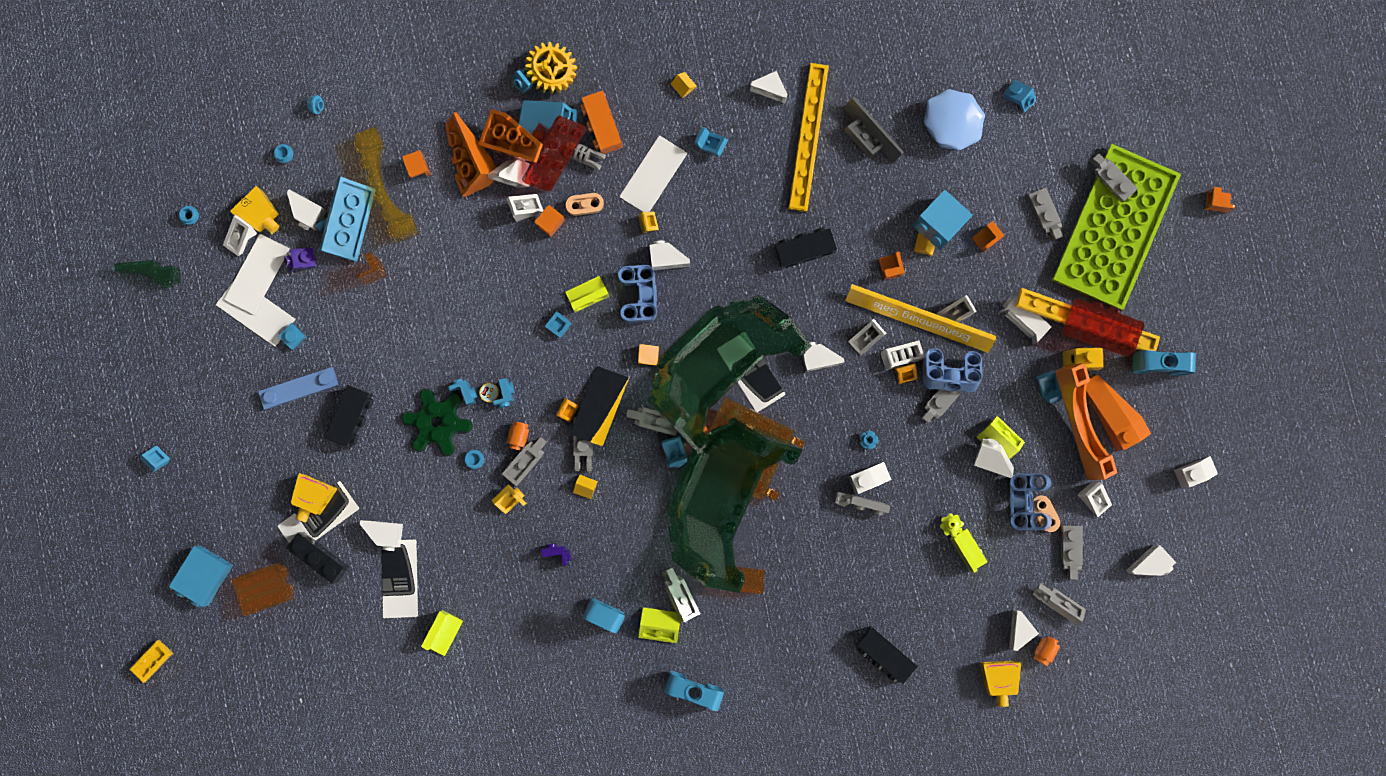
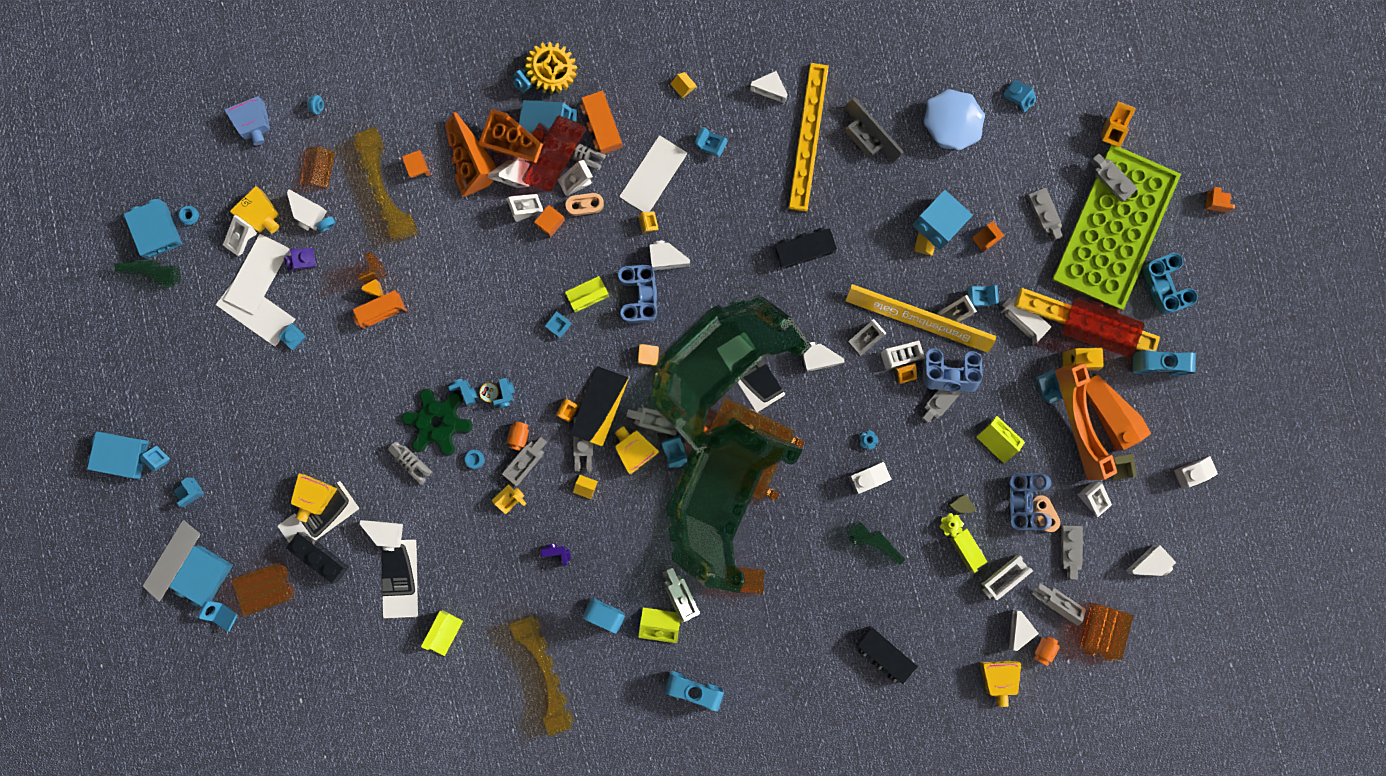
yellow plate [129,640,173,683] -> none
medium blue plate [258,367,339,410] -> none
dark azure plate [274,144,293,163] -> none
plate [319,177,376,262] -> none
black brick [325,385,373,448] -> none
light grey hinge [835,492,890,515] -> none
orange panel [879,251,905,281] -> none
white slope [974,438,1014,478] -> none
none -> dark azure brick [87,431,149,479]
none -> dark azure brick [124,199,183,259]
none -> white sticker [143,520,200,601]
none -> dark azure panel [174,477,204,507]
none -> dark azure bracket [197,600,238,632]
none -> medium blue torso [225,96,270,146]
none -> clear orange panel [300,146,335,189]
none -> orange window [353,290,407,329]
none -> light orange slope [361,279,384,298]
none -> light grey hinge [388,442,432,485]
none -> clear yellow arch [509,615,574,737]
none -> white slope [558,160,593,196]
none -> yellow torso [615,426,659,475]
none -> clear green slope [847,521,905,565]
none -> olive tile [949,494,977,513]
none -> dark azure bracket [967,285,999,307]
none -> white window [981,554,1033,600]
none -> clear orange brick [1078,603,1134,662]
none -> light orange brick [1101,101,1135,147]
none -> olive panel [1112,454,1137,480]
none -> dark azure beam [1142,253,1198,315]

